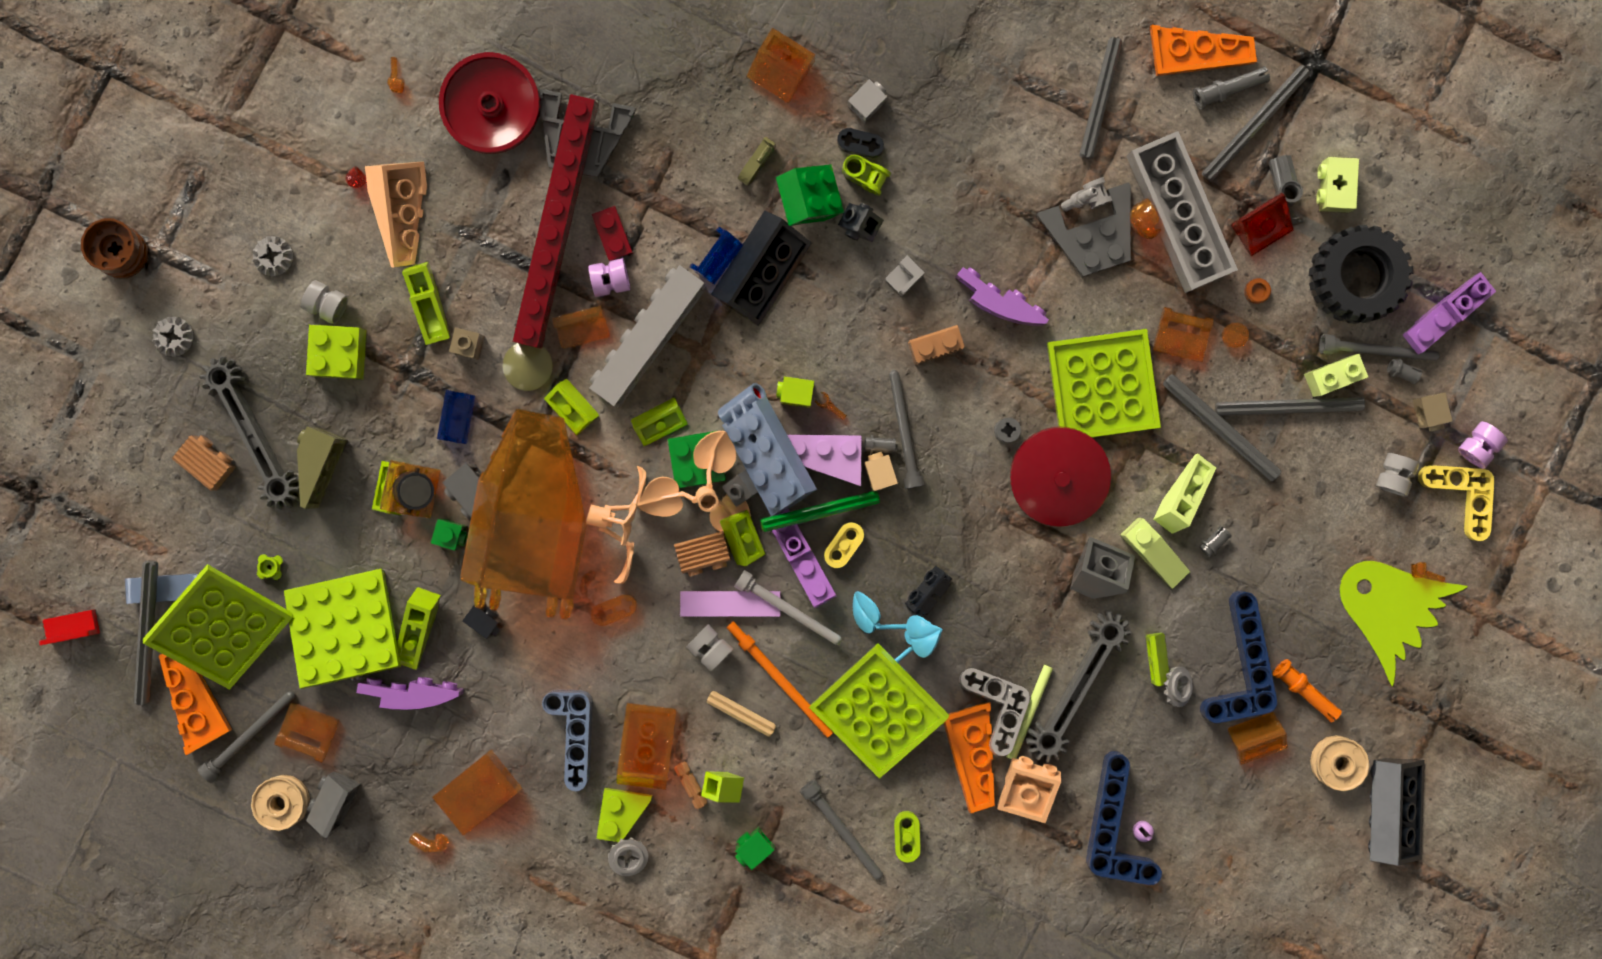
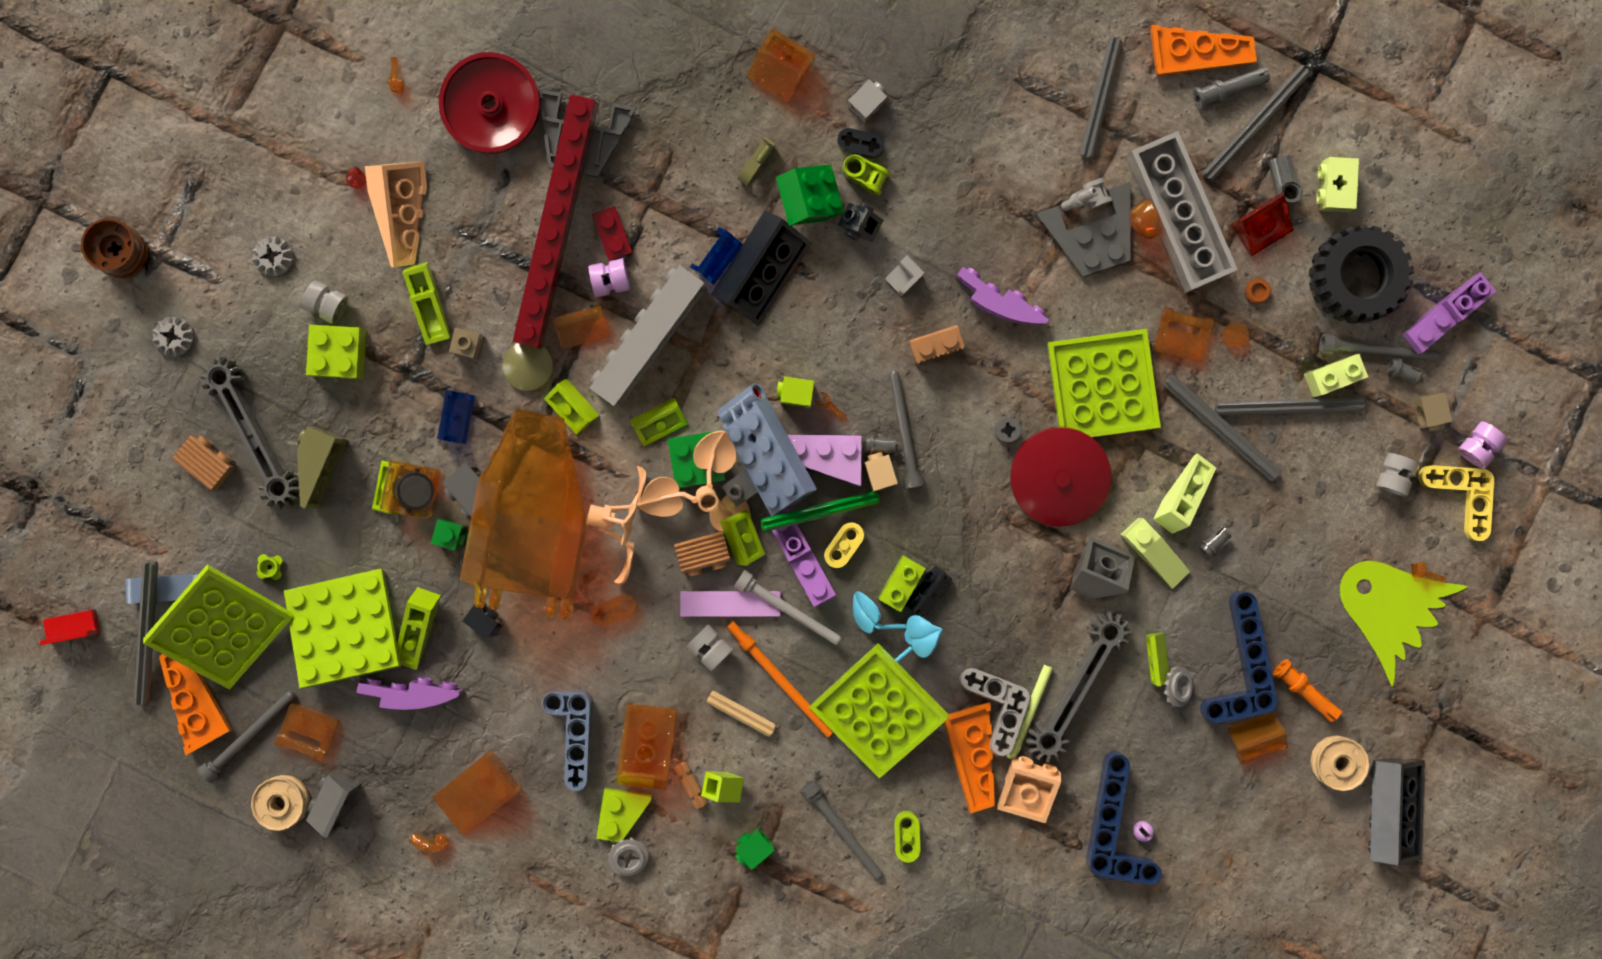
none -> lime brick [878,555,926,612]

